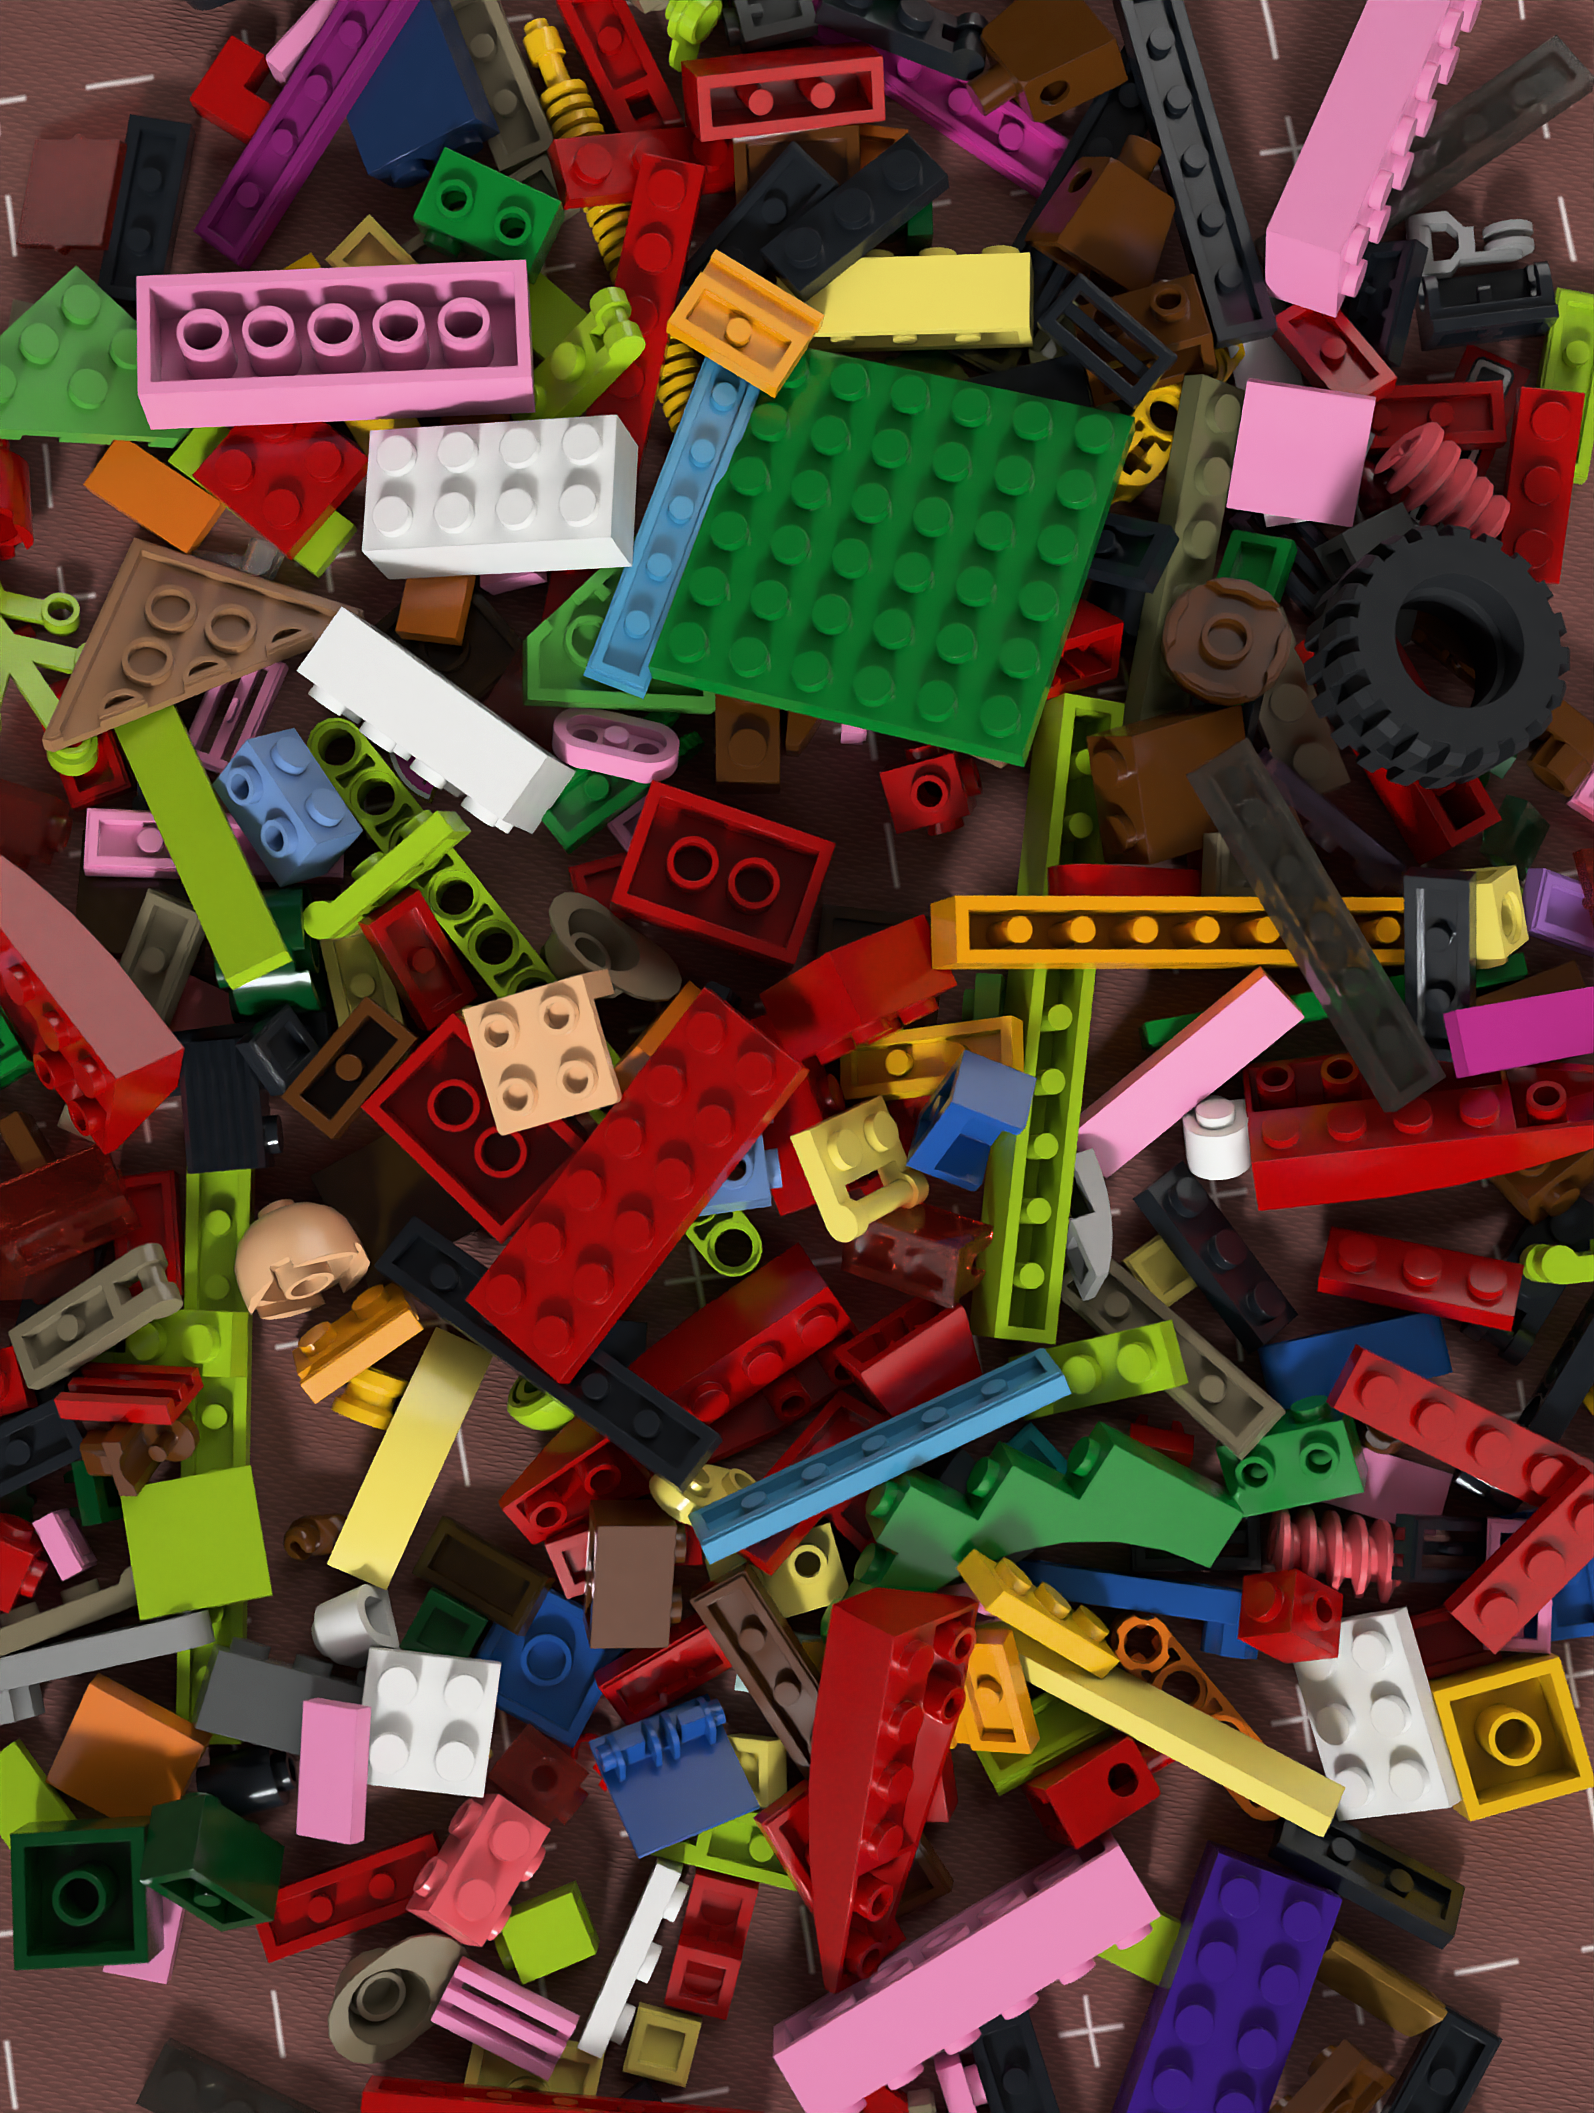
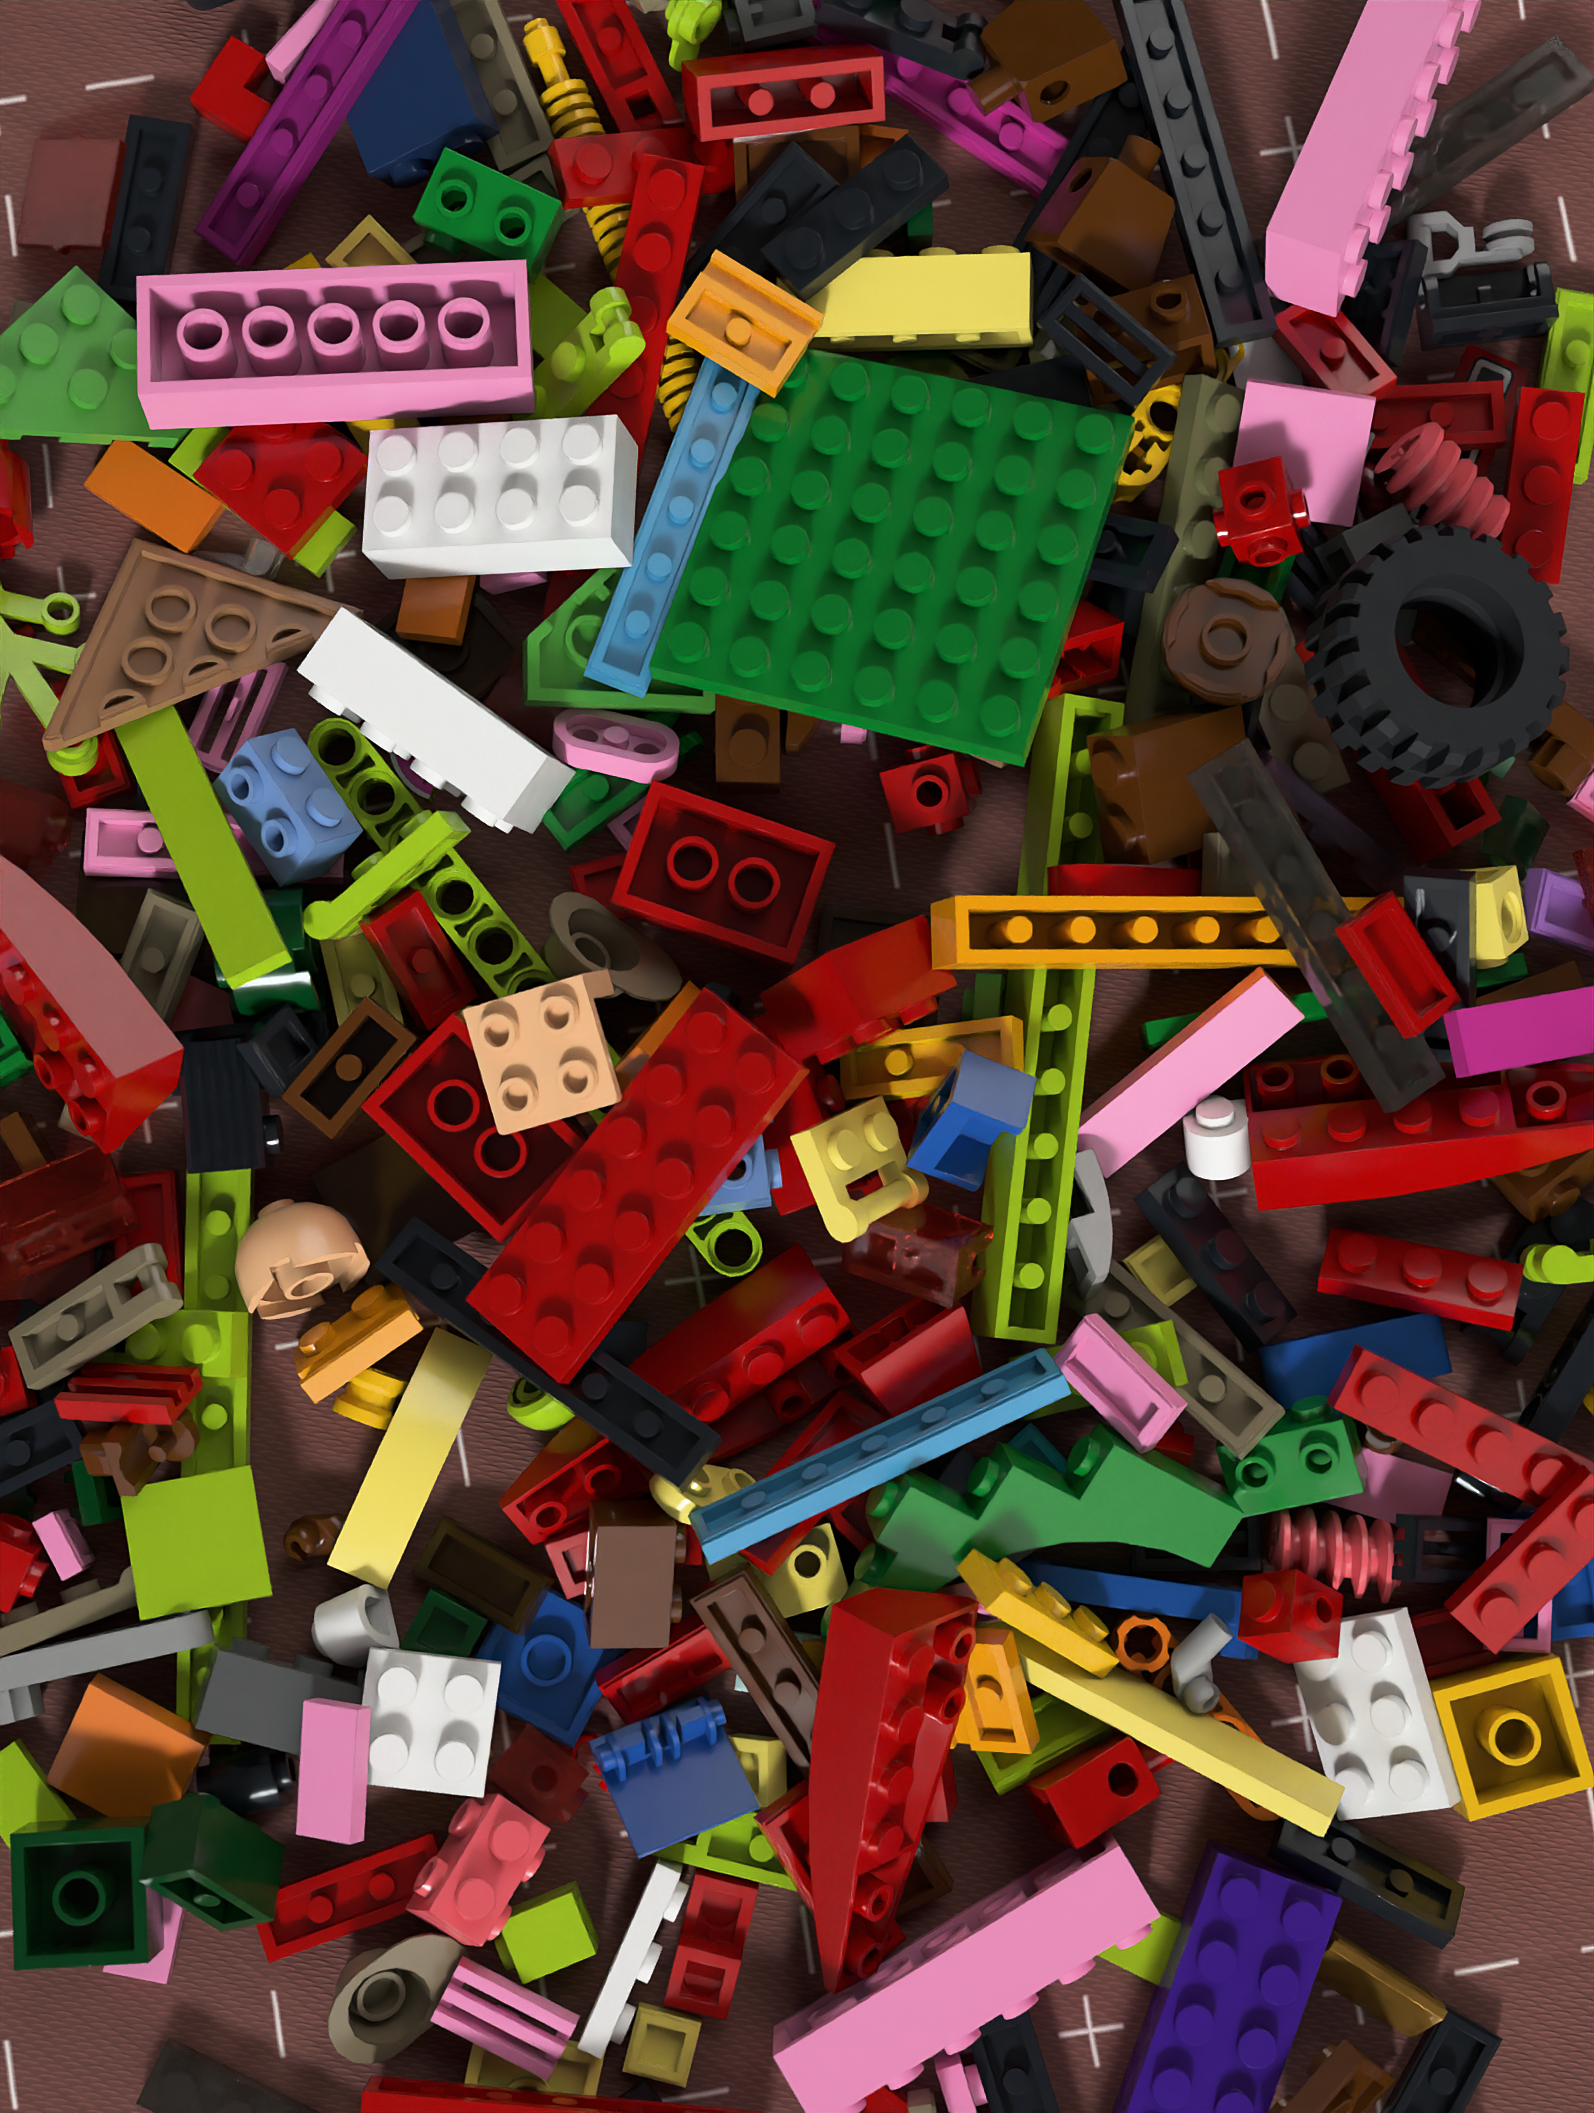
none -> bright pink tile [1053,1313,1188,1454]
none -> light grey arm [1170,1613,1234,1713]
none -> red brick [1213,456,1311,567]
none -> red tile [1334,891,1462,1039]

